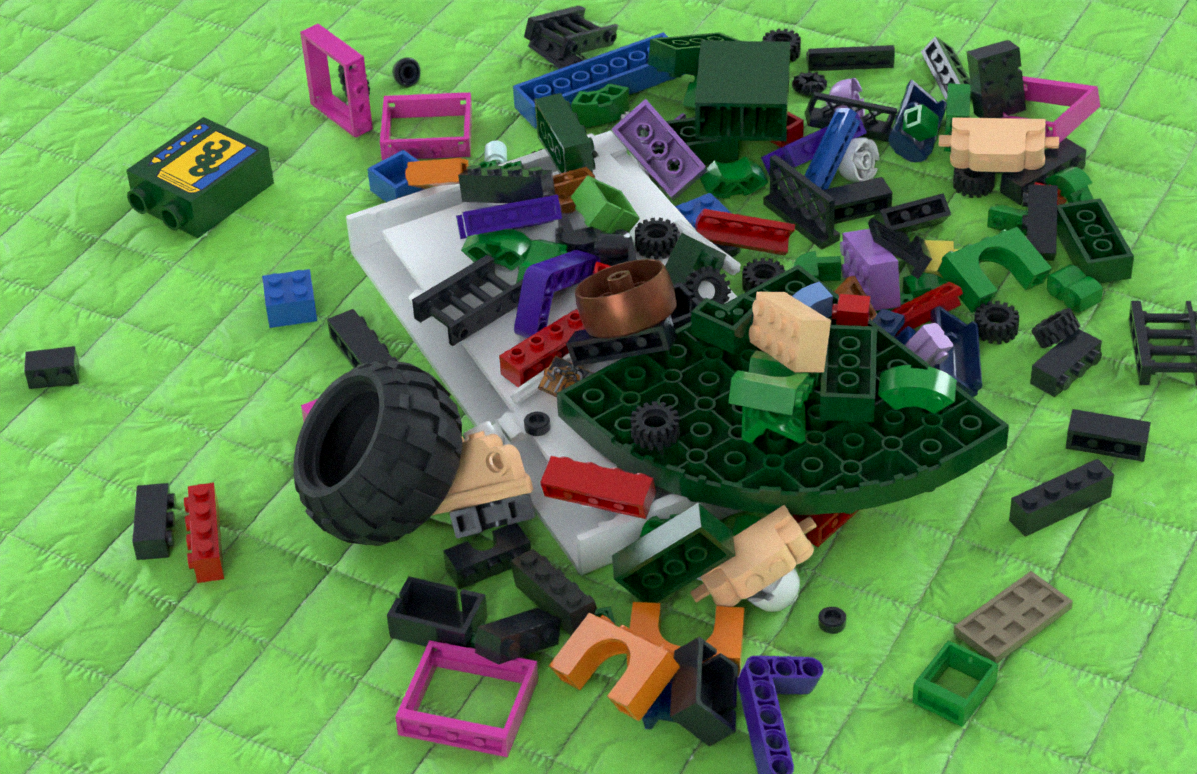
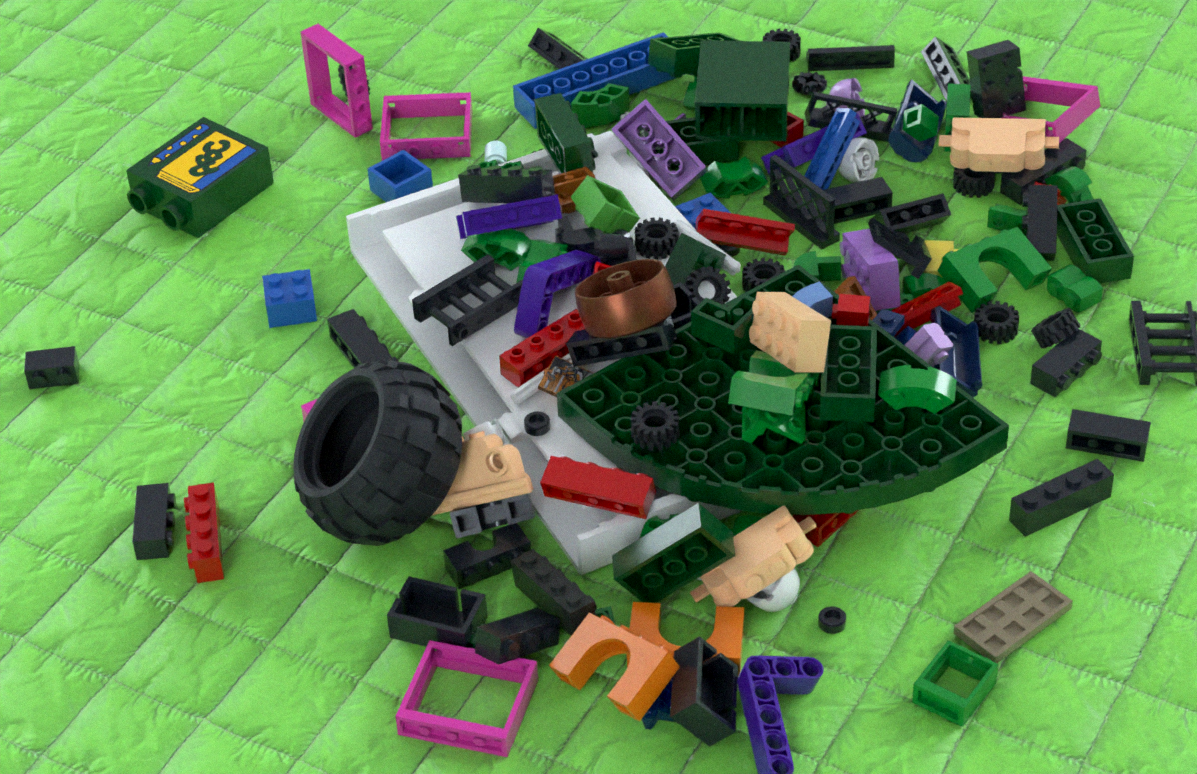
black brick [392,57,421,87] -> none
orange arch [405,158,472,189] -> none
black fence [524,5,618,58] -> none

